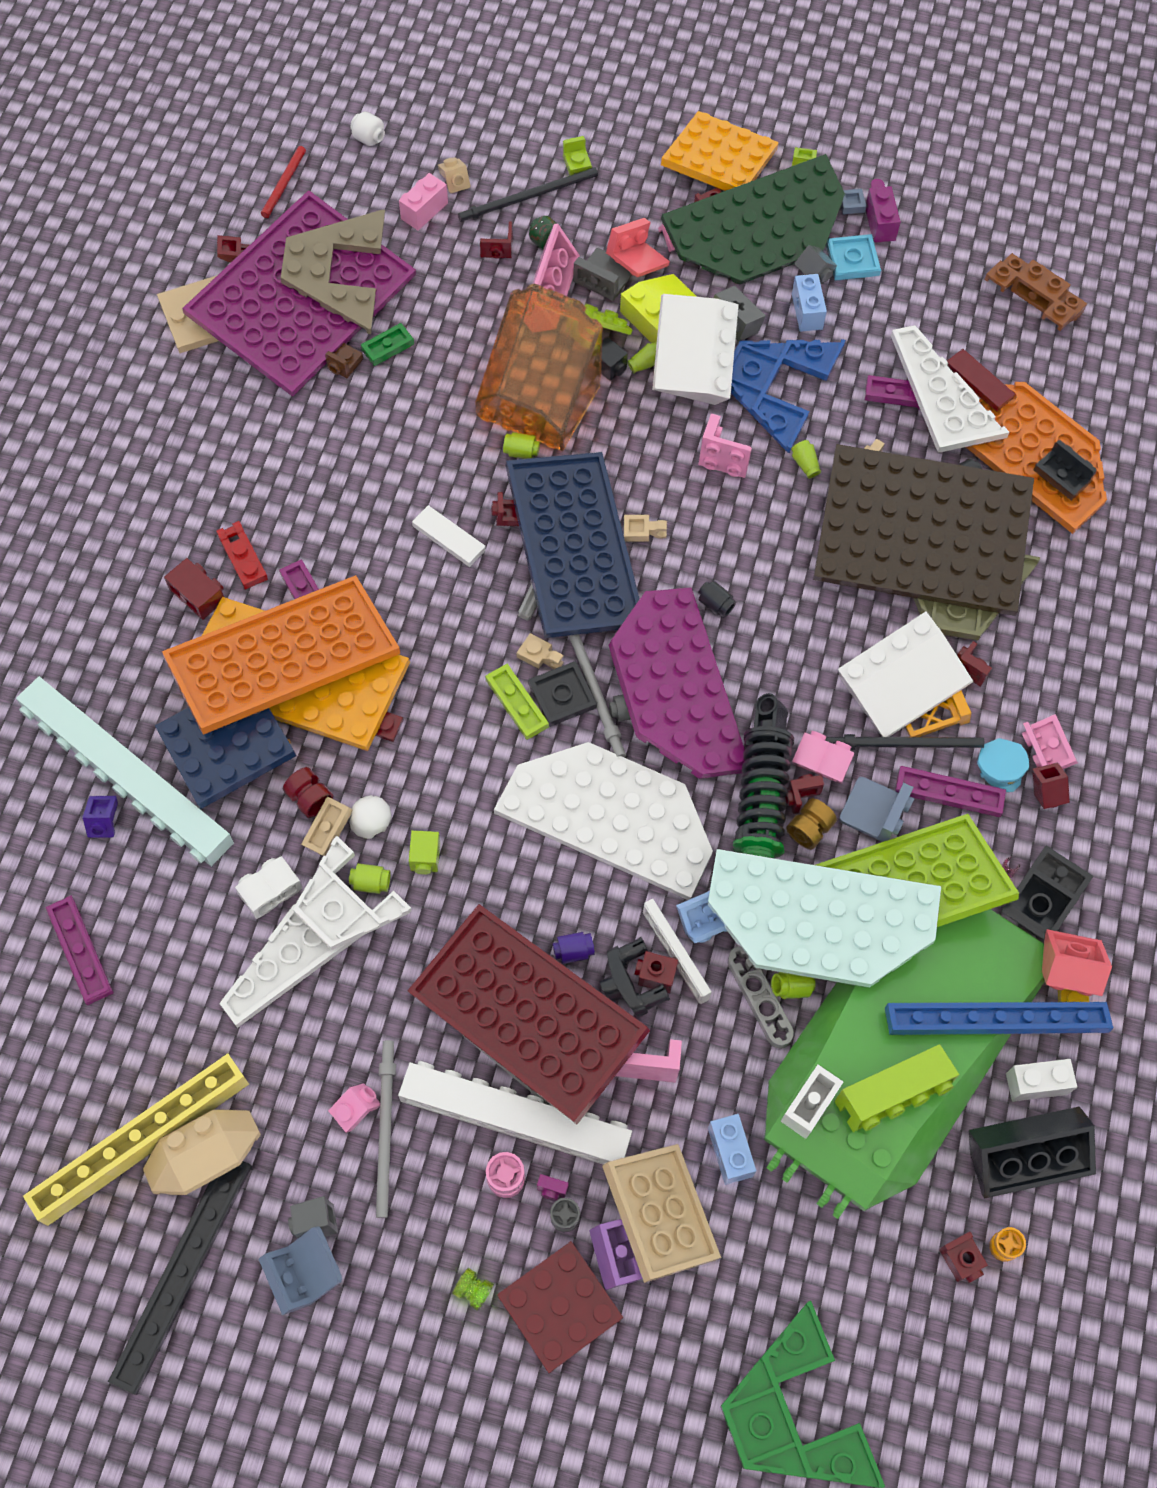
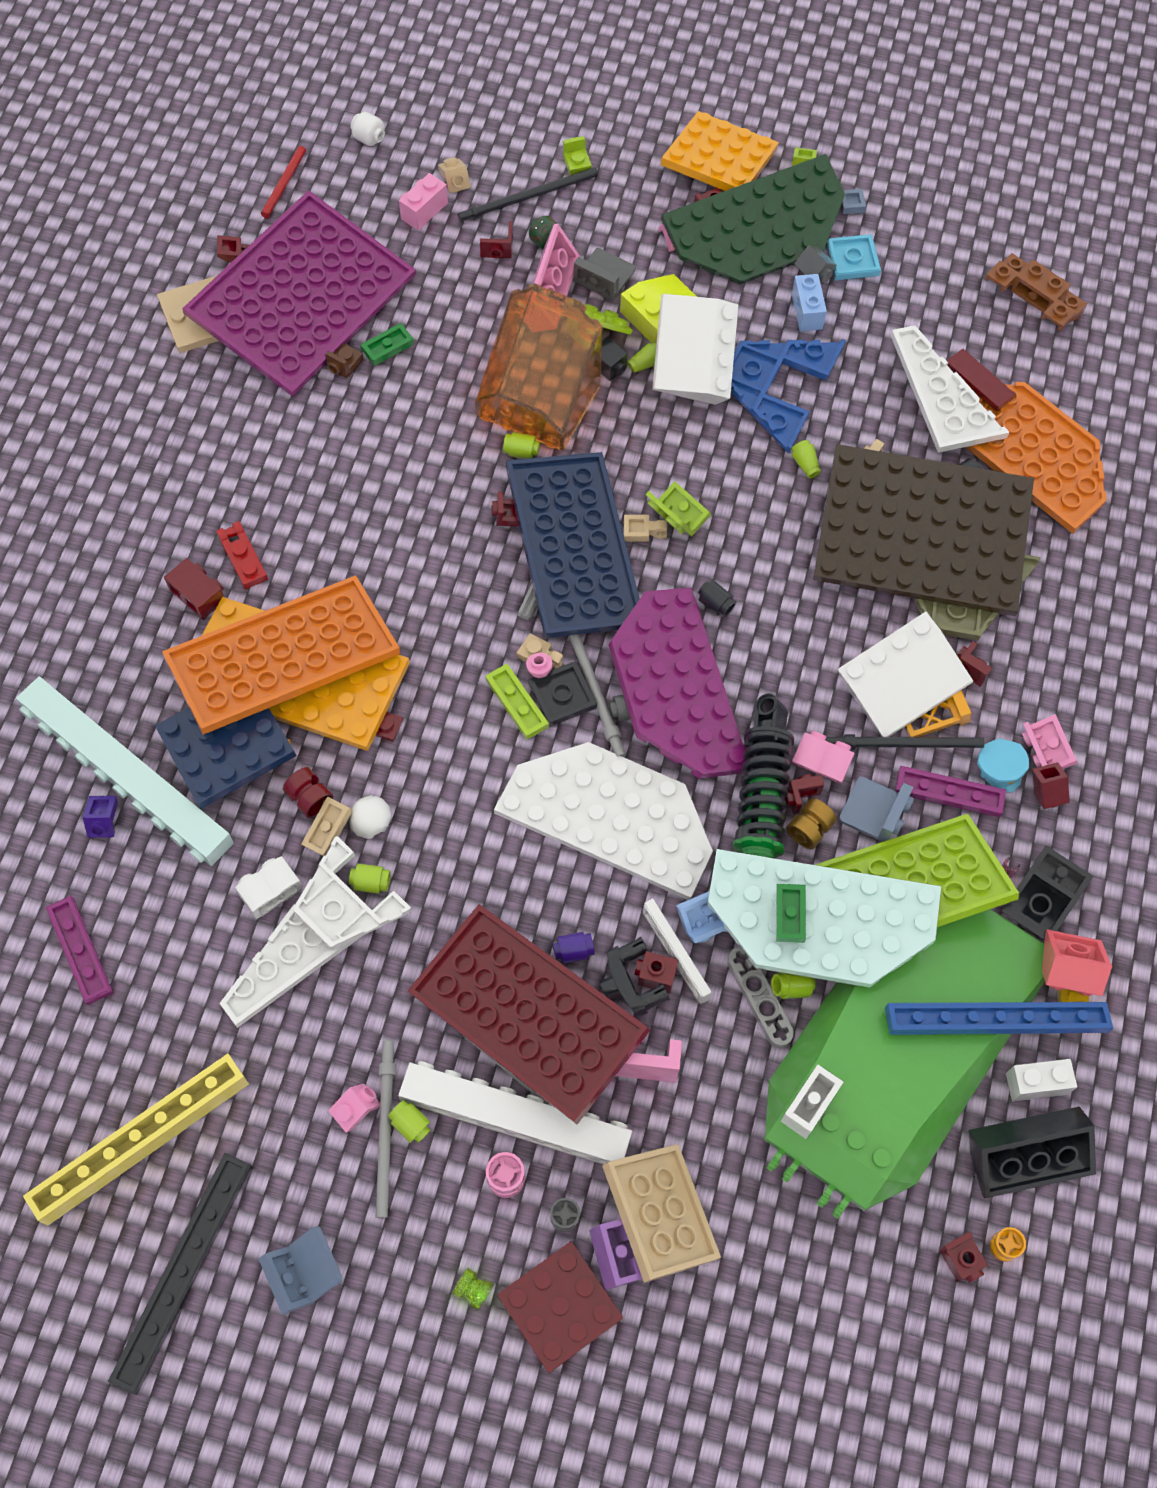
tan wedge [143,1110,261,1195] -> none
magenta plate [279,559,319,599] -> none
dark tan wing [281,209,385,334] -> none
dark grey brick [288,1196,338,1238] -> none
lime brick [409,830,440,875] -> none
white tile [412,505,486,567] -> none
magenta plate [537,1174,569,1201] -> none
coral bracket [606,218,670,277] -> none
bright pink bracket [698,414,752,478] -> none
light blue brick [708,1114,756,1185] -> none
dark grey brick [714,286,766,342] -> none
green wing [720,1301,885,1488] -> none
lime brick [834,1044,960,1132] -> none
magenta plate [864,375,920,410] -> none
magenta brick [866,179,901,243] -> none
black bracket [1033,440,1097,501] -> none
none -> lime brick [388,1100,431,1143]
none -> bright pink plate [526,653,553,678]
none -> lime bracket [645,481,712,537]
none -> green plate [776,884,806,943]

